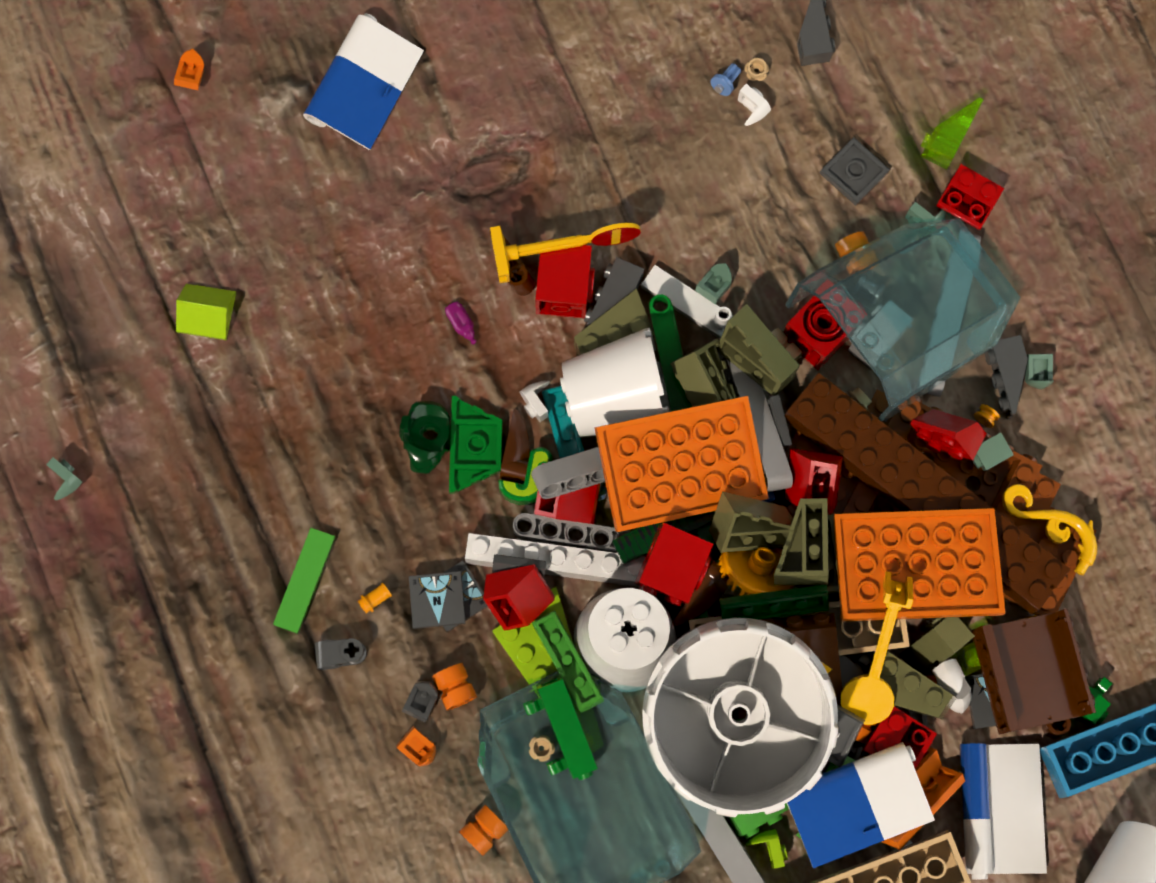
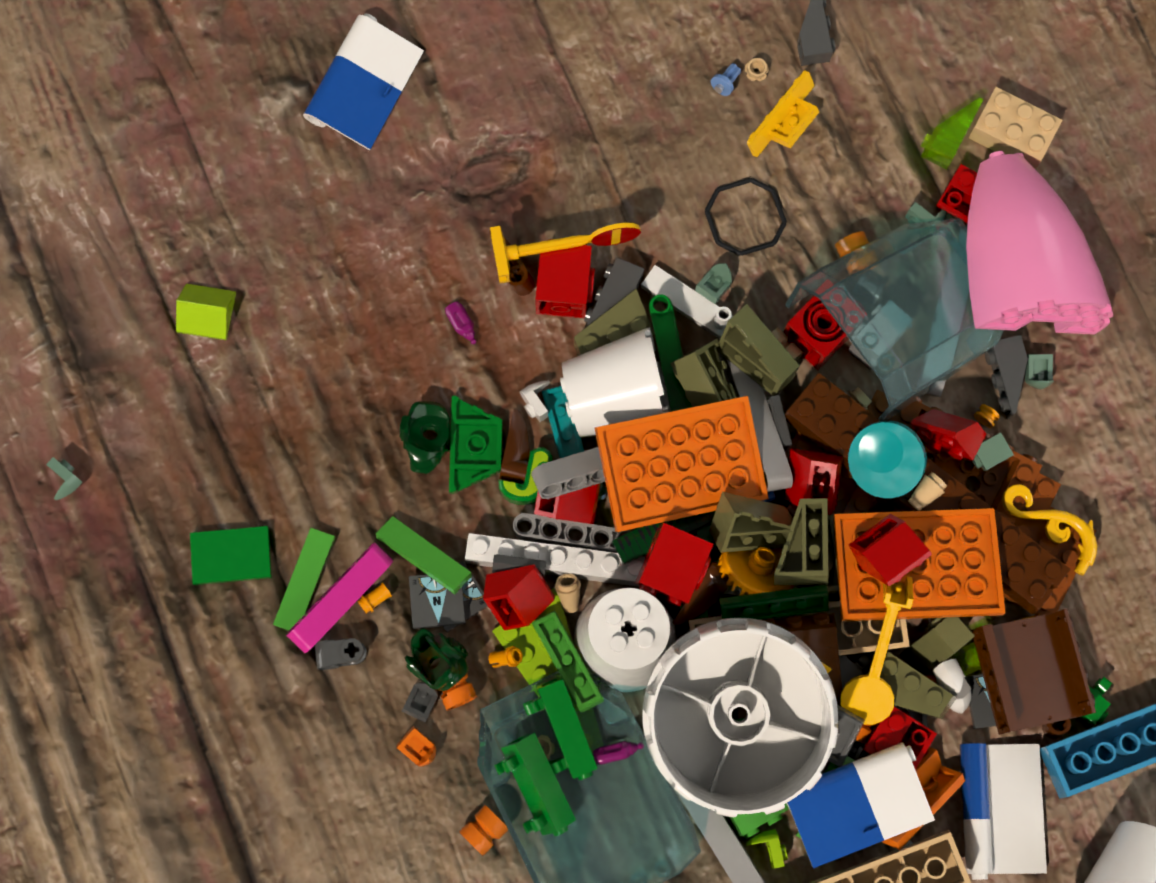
orange plate [174,48,204,90] -> none
white plate [738,84,771,126] -> none
dark grey tile [820,137,890,206] -> none
none -> green tile [190,526,272,585]
none -> dark pink beam [286,543,394,653]
none -> bright green tile [376,516,472,595]
none -> dark green piece [404,628,469,691]
none -> light orange pin [488,646,523,668]
none -> green brick [494,732,576,836]
none -> tan cone [555,574,581,613]
none -> magenta piece [593,741,643,765]
none -> black piece [705,178,787,256]
none -> yellow bracket [747,70,819,157]
none -> teal piece [848,421,927,498]
none -> red slope [849,514,932,587]
none -> tan cone [908,472,947,511]
none -> bright pink panel [966,151,1113,335]
none -> tan brick [969,87,1062,169]

